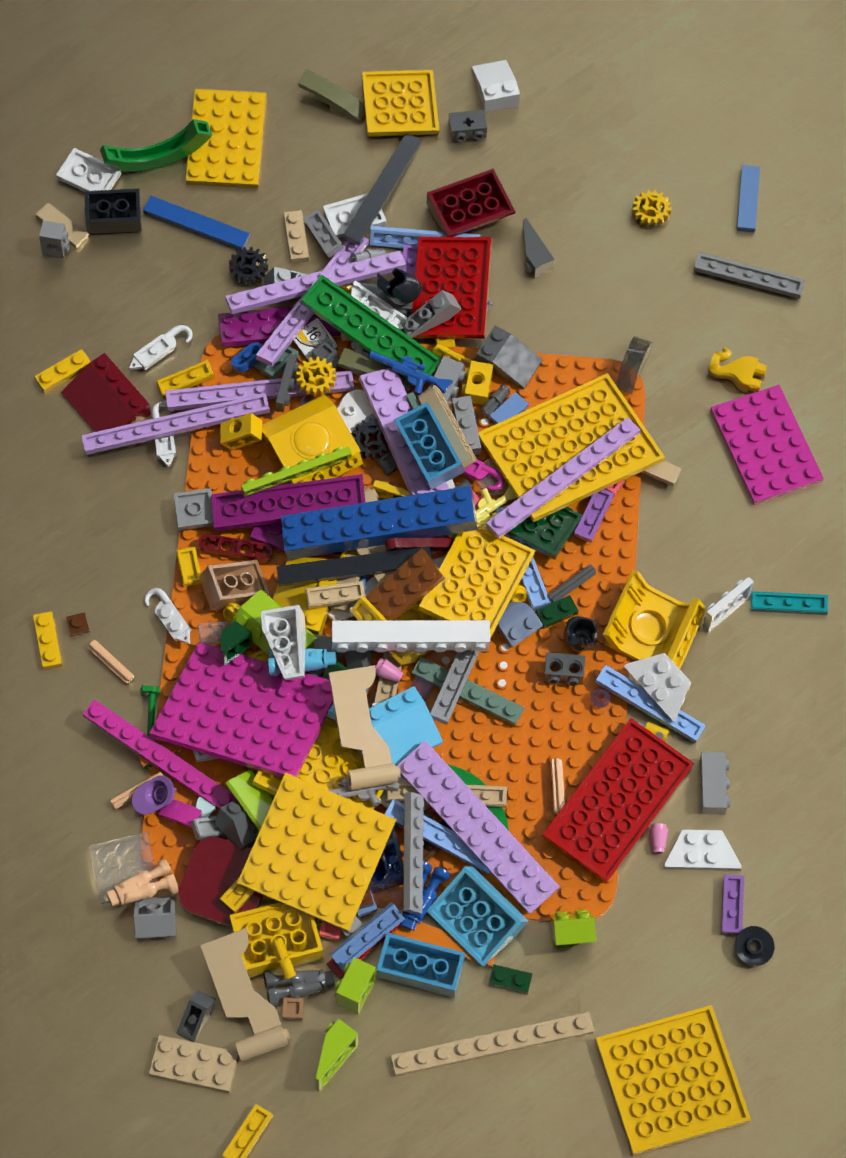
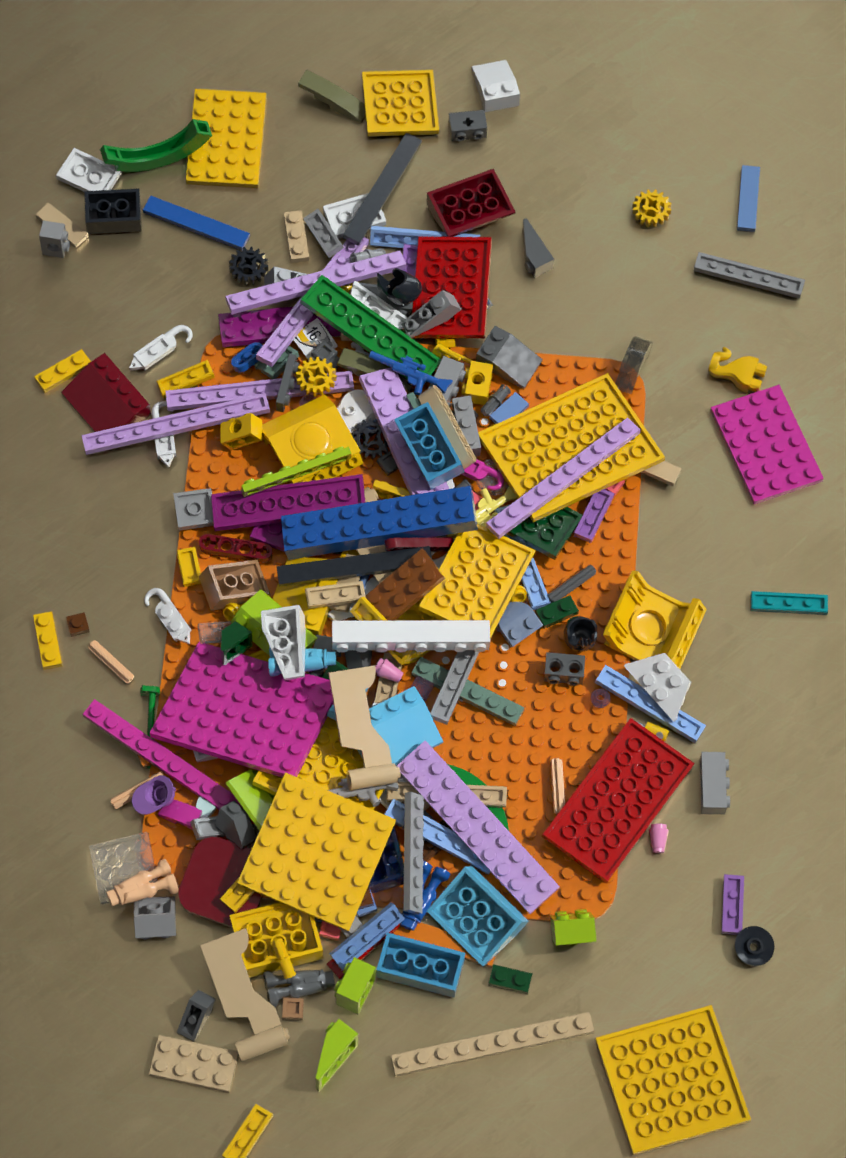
white wing [664,830,741,871] -> none
white plate [703,577,754,632] -> none

